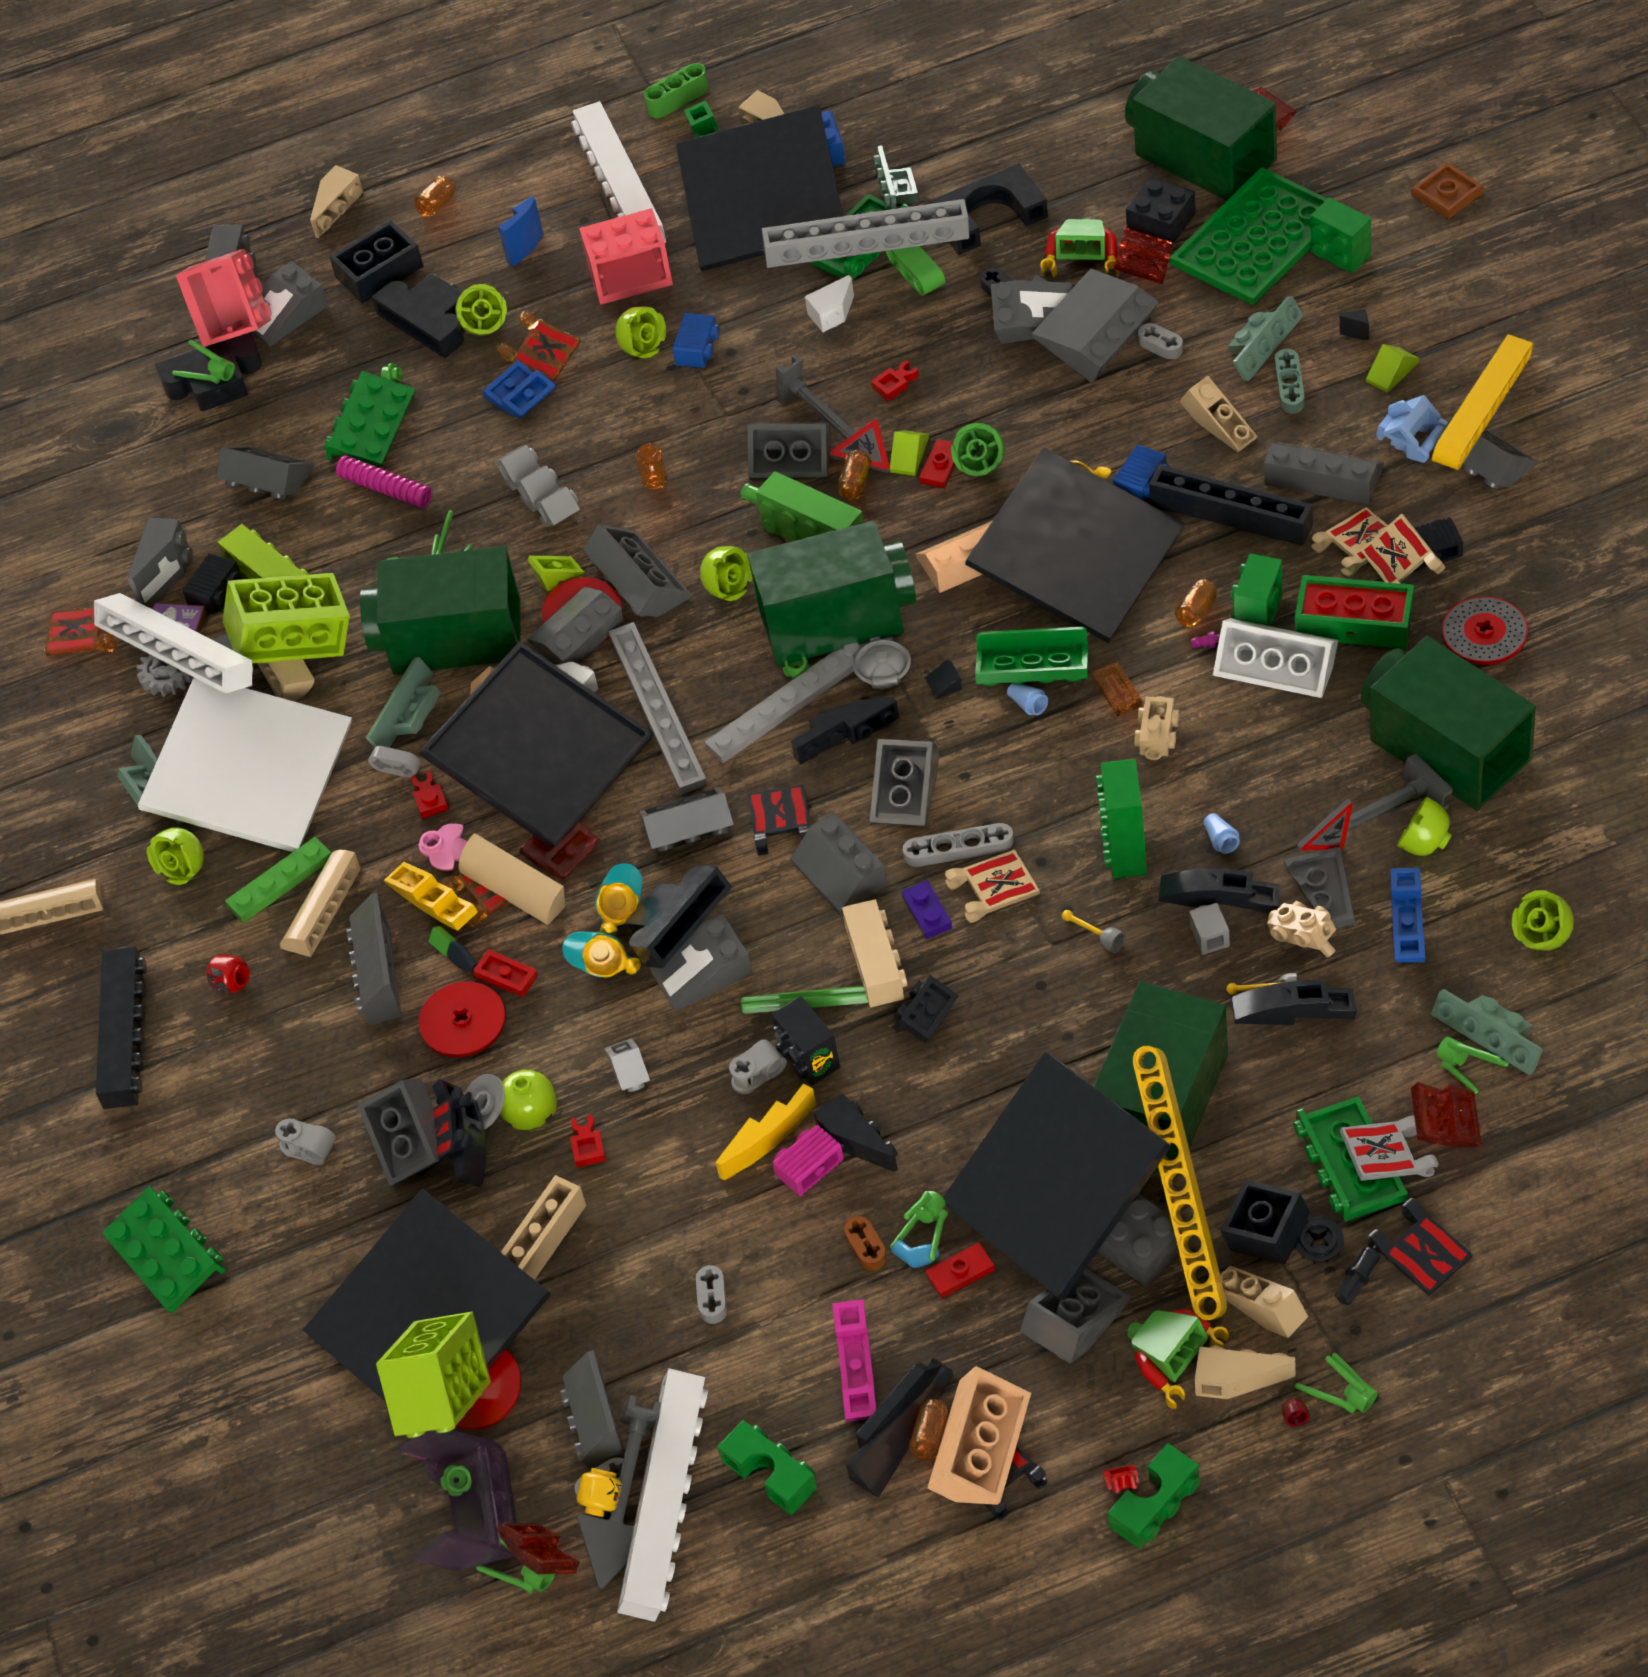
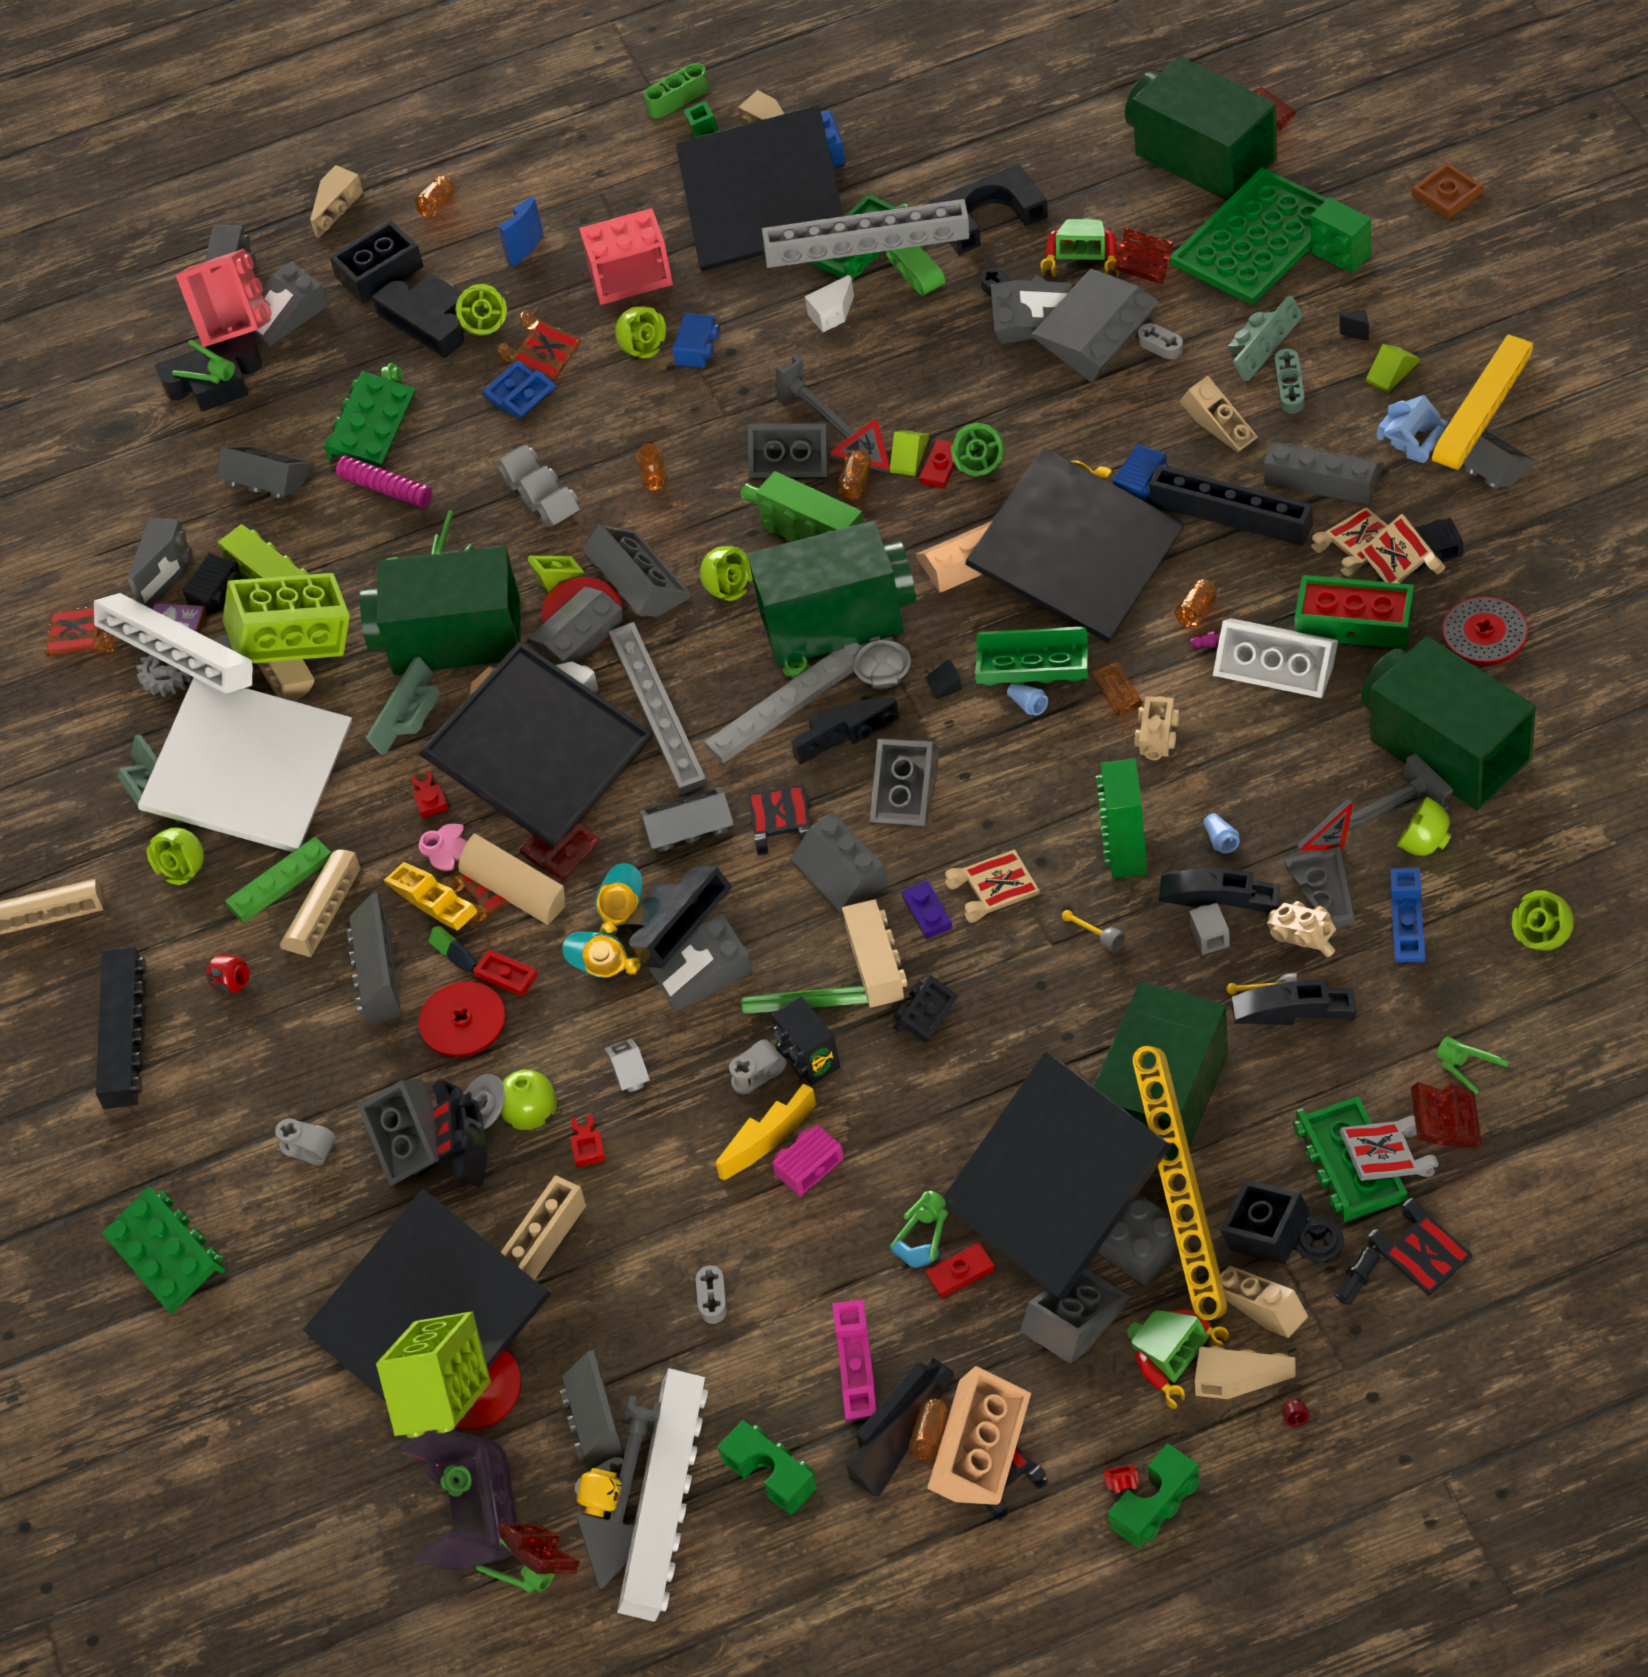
light grey beam [368,746,421,778] -> none
white brick [571,101,666,243] -> none
black slope [813,1093,898,1172] -> none
dark orange beam [844,1216,887,1271] -> none
red plate [871,360,919,402] -> none
sand green bracket [873,146,918,210] -> none
light grey beam [903,823,1014,867] -> none
black brick [1126,177,1196,246] -> none
green brick [1231,553,1283,626] -> none
bright green plant [1295,1353,1378,1414] -> none
sand green bracket [1431,989,1543,1075] -> none

